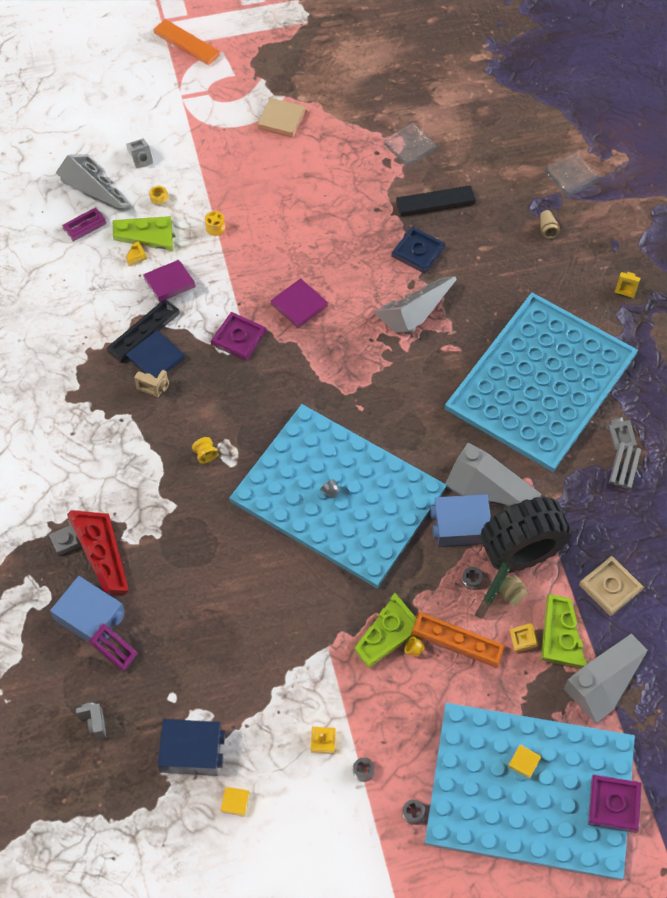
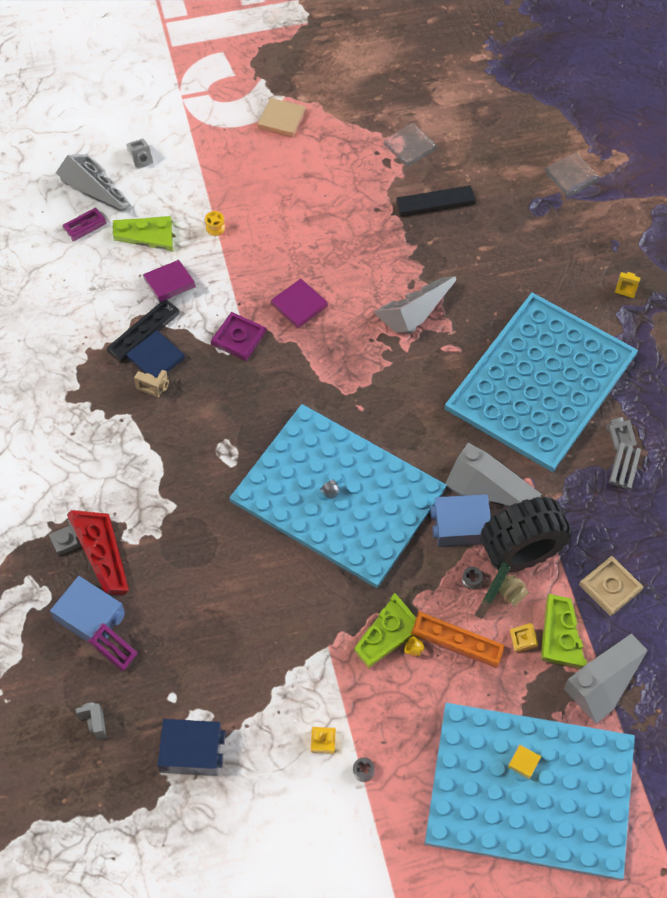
yellow tile [126,241,147,266] -> none
yellow tile [149,185,168,205] -> none
orange tile [154,19,220,66] -> none
yellow wheel [192,437,218,464] -> none
yellow tile [220,786,250,817] -> none
dark blue tile [391,226,446,274] -> none
flat silver bush [402,799,425,825] -> none
tan cone [540,210,560,239] -> none
magenta tile [588,775,642,833] -> none

